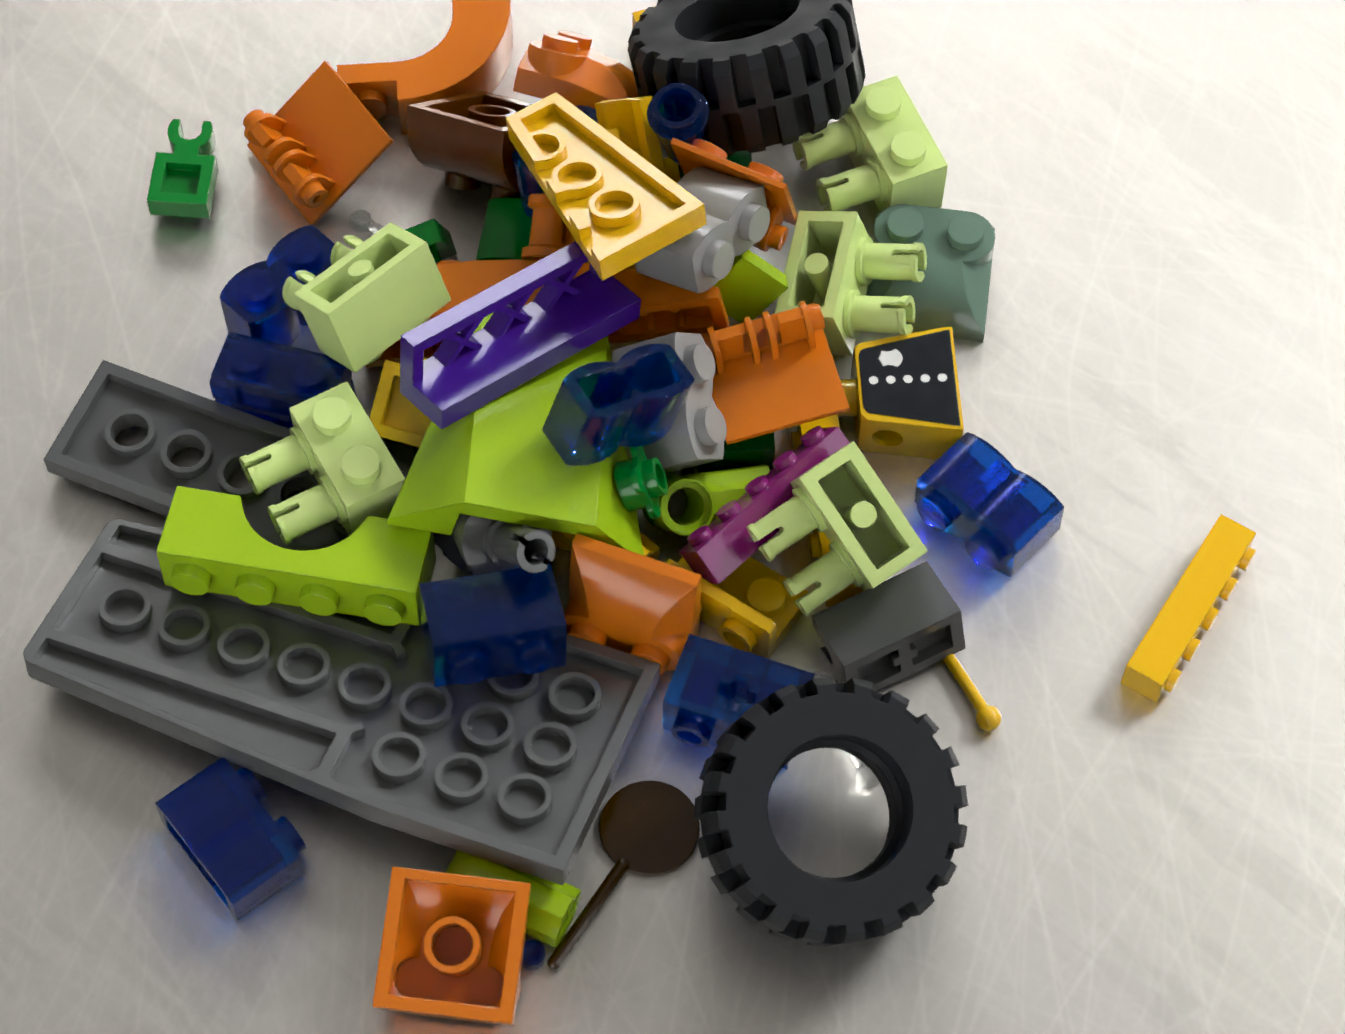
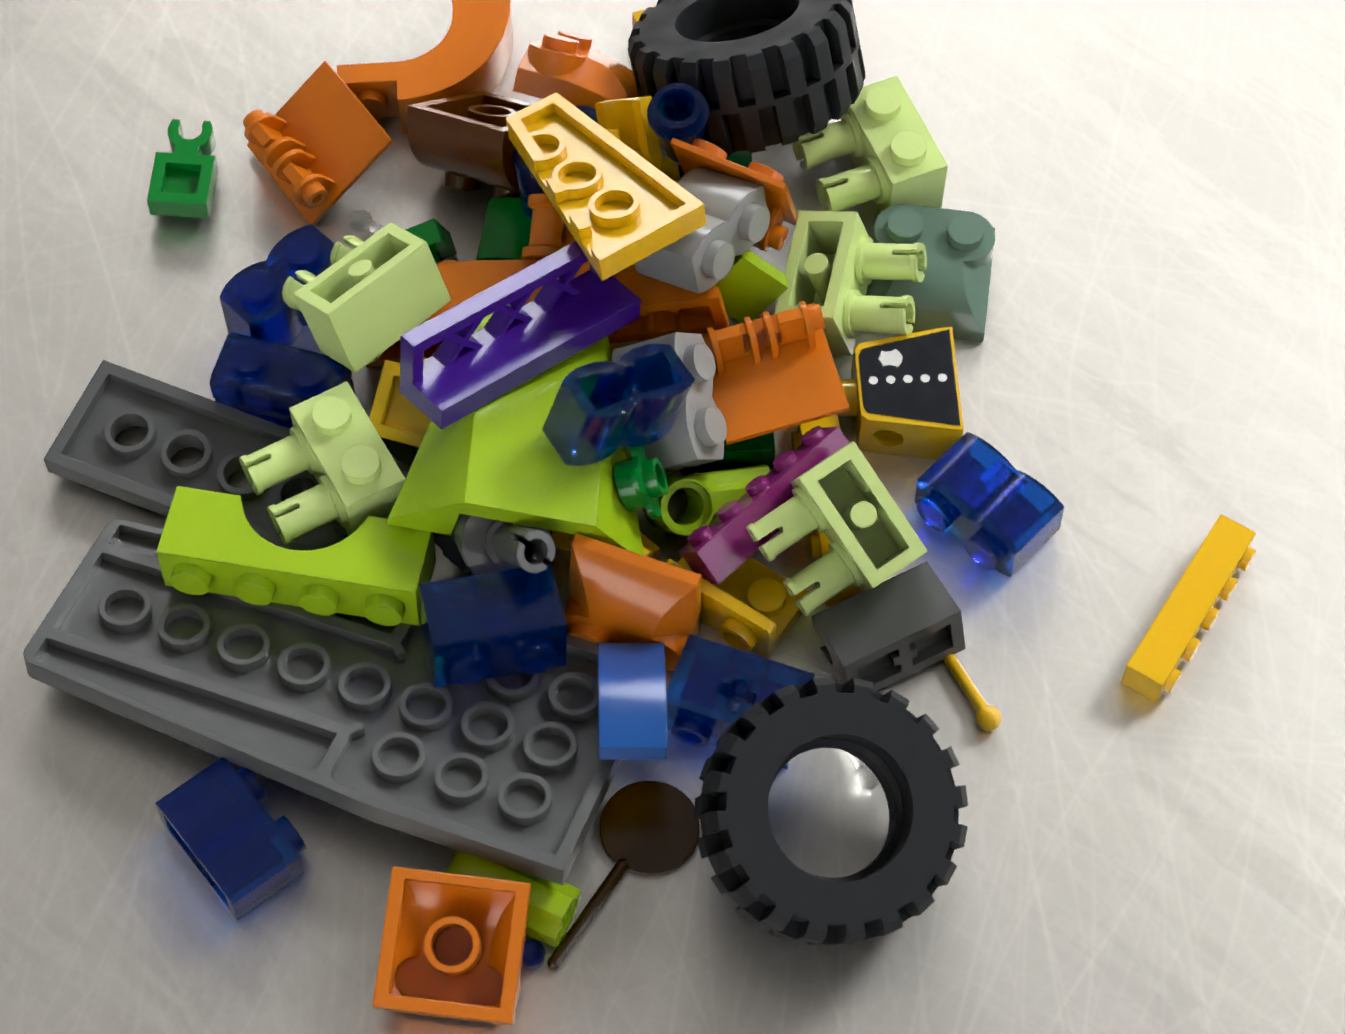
none -> blue slope [597,643,668,760]

